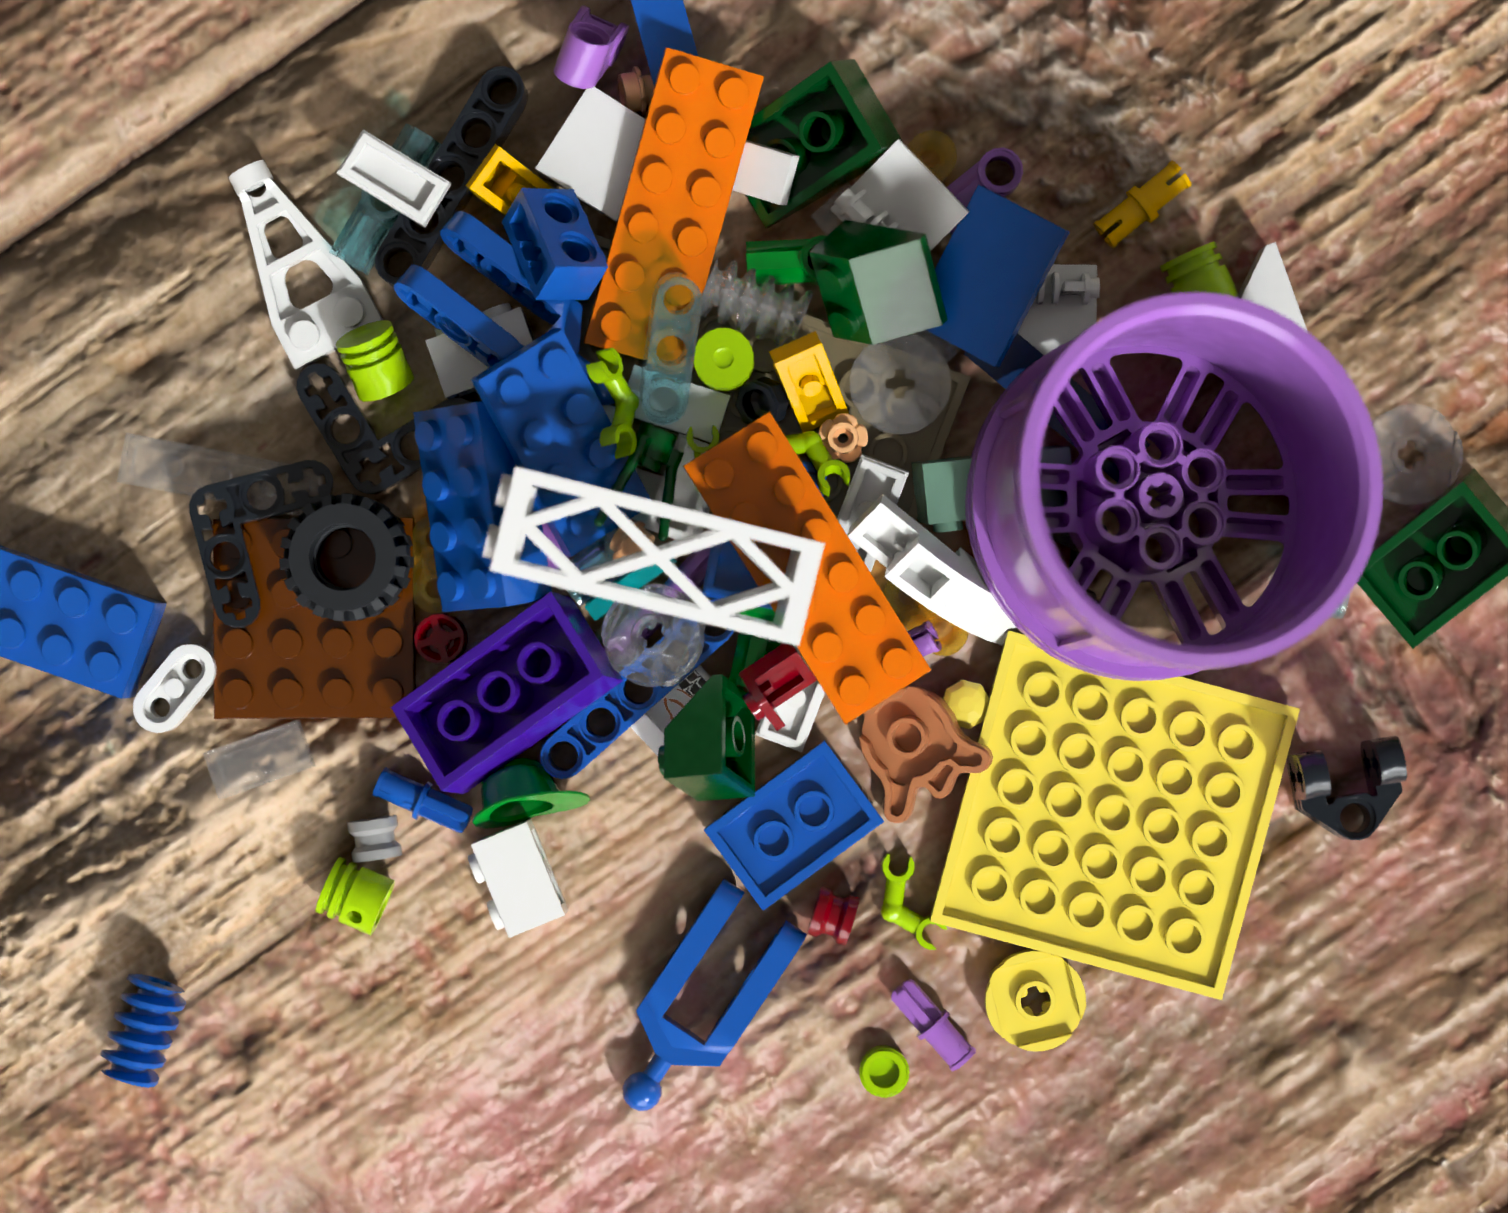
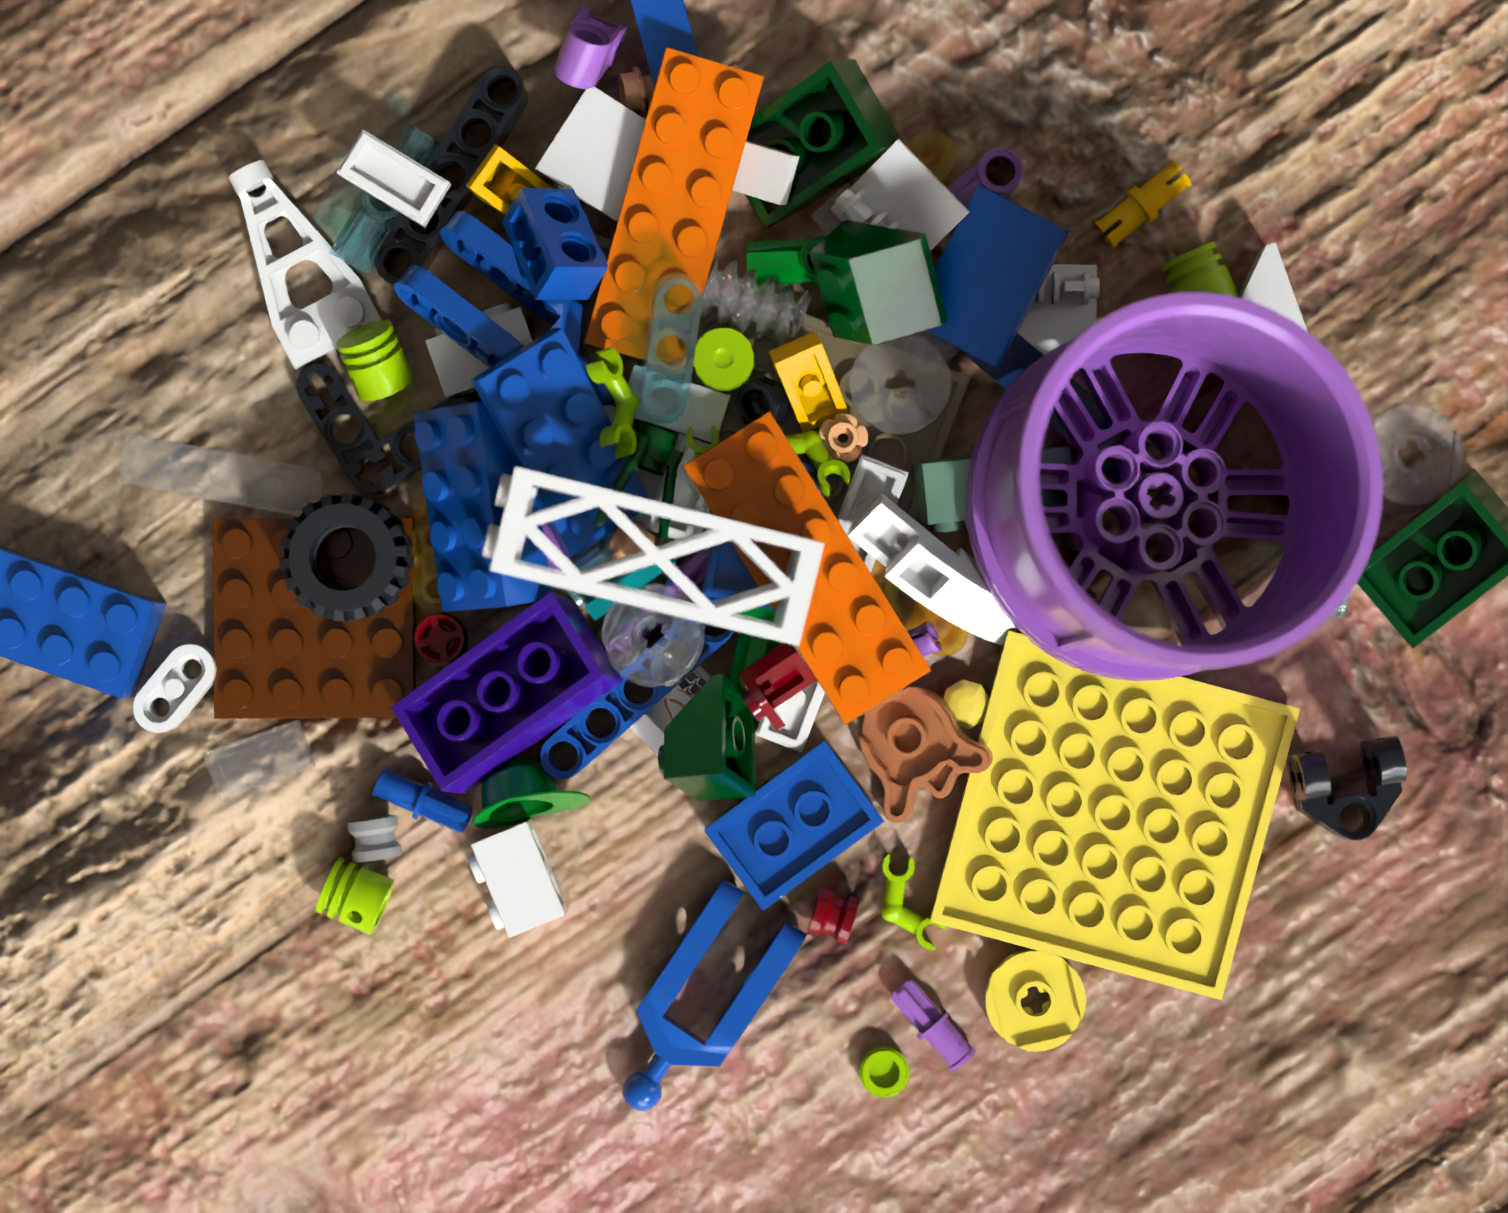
blue piece [100,974,186,1088] -> none
black beam [189,460,334,628] -> none

